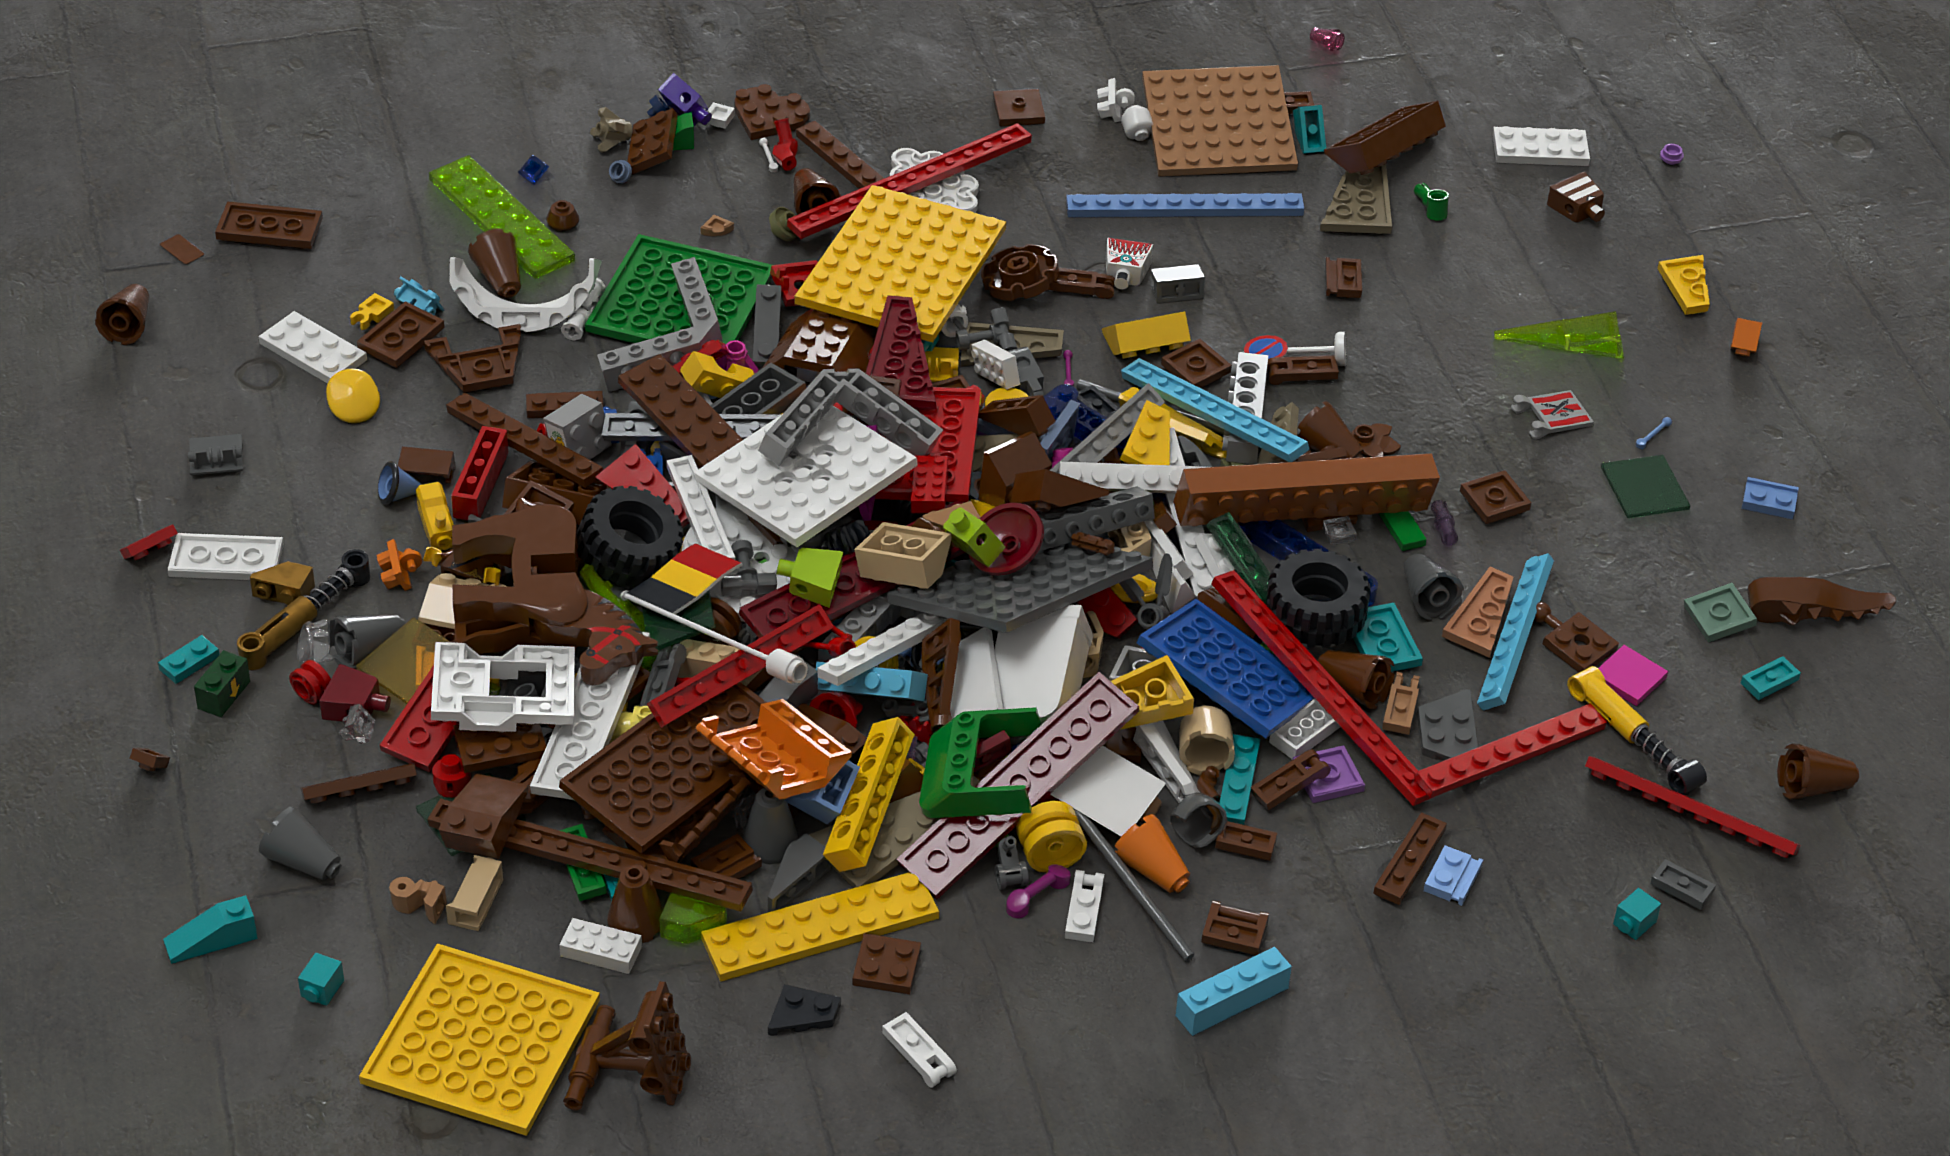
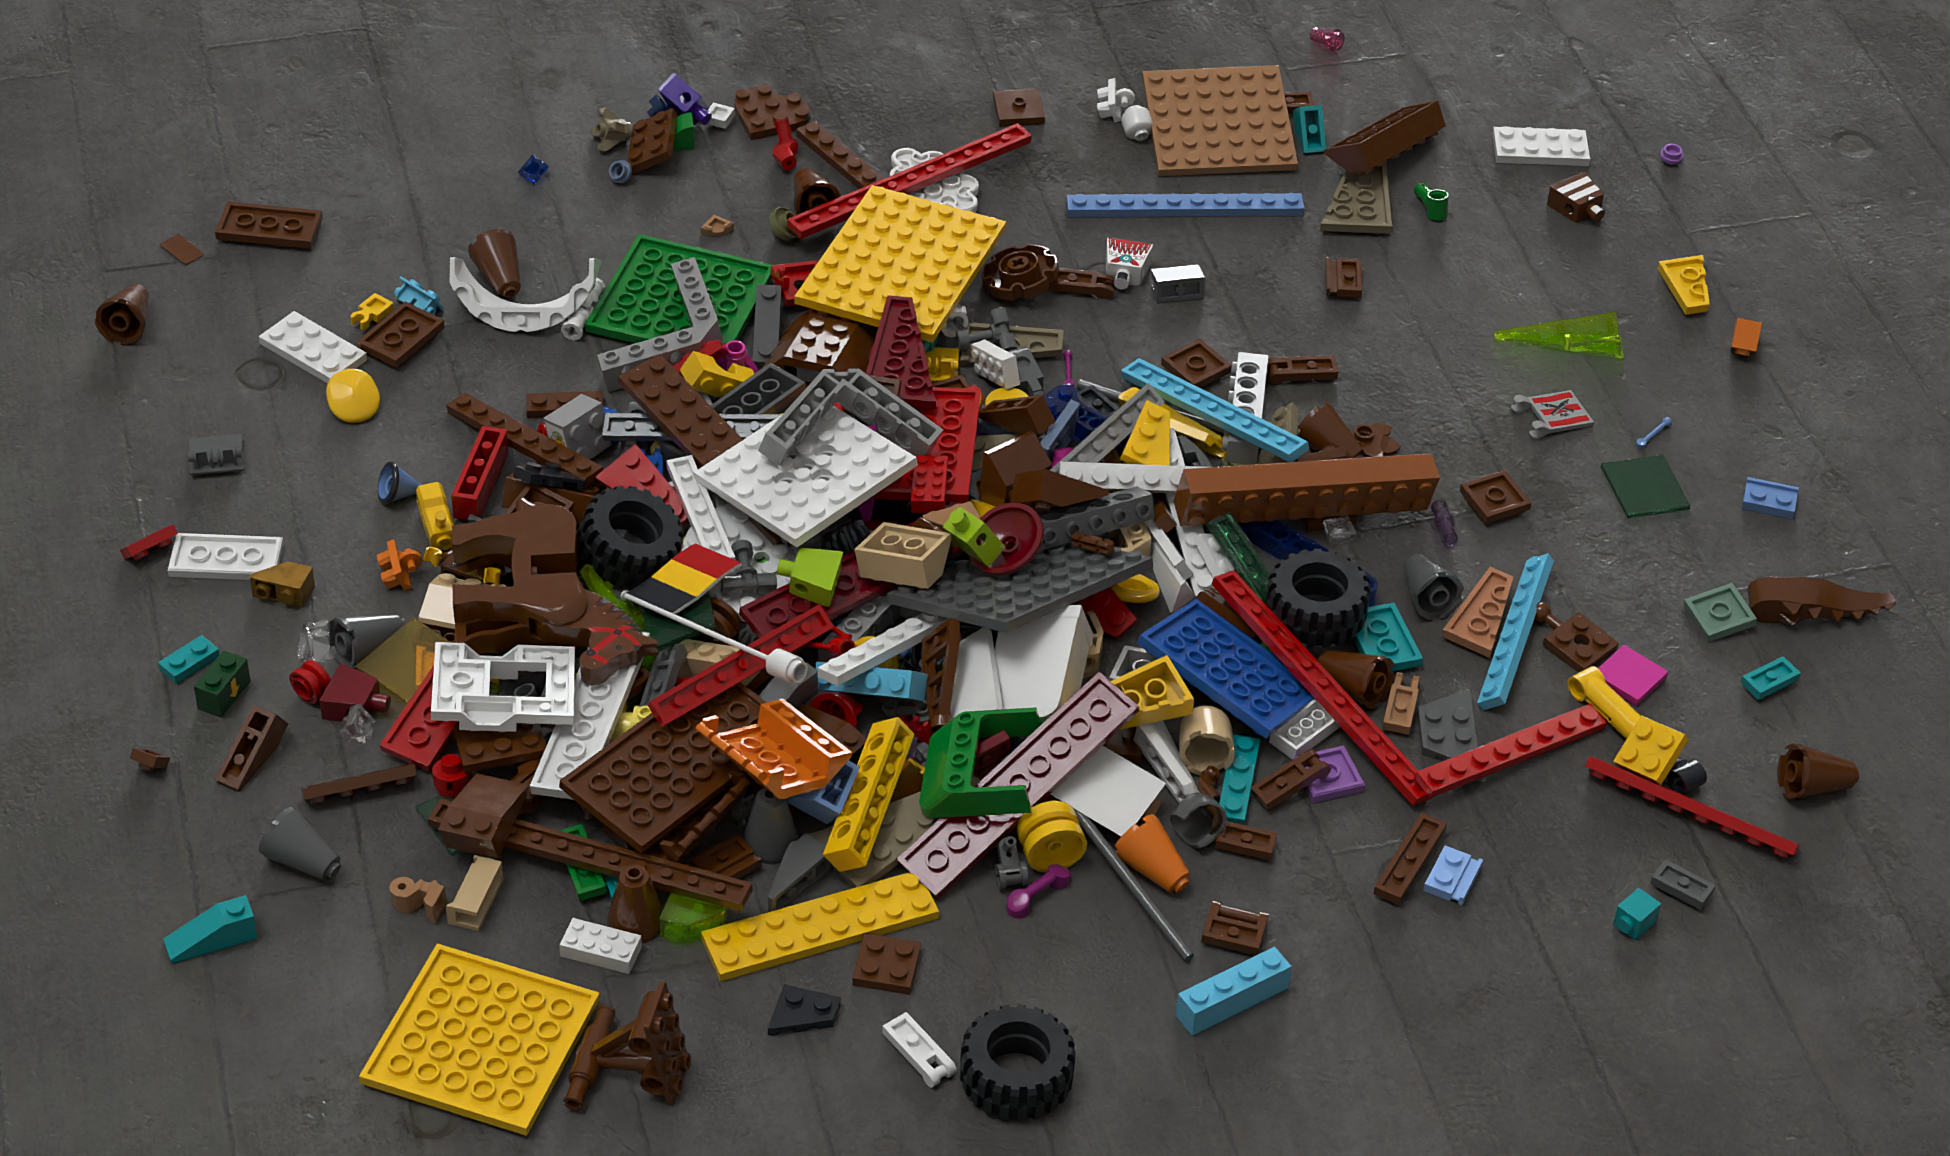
piece [237,549,371,670] -> none
teal brick [298,953,344,1006] -> none
reddish brown hinge [398,446,456,484] -> none
reddish brown wing [424,324,521,392] -> none
clear neon green plate [429,155,575,279] -> none
reddish brown cone [546,200,579,231] -> none
white hinge [759,138,778,172] -> none
white plate [1065,870,1104,942] -> none
yellow slope [1102,311,1191,359] -> none
dark grey plant [1119,553,1172,630] -> none
piece [1244,332,1346,366] -> none
green tile [1378,511,1427,551] -> none
none -> reddish brown slope [215,704,288,791]
none -> black wing [513,462,587,490]
none -> black tyre [960,1004,1076,1121]
none -> yellow plate [1613,715,1689,785]

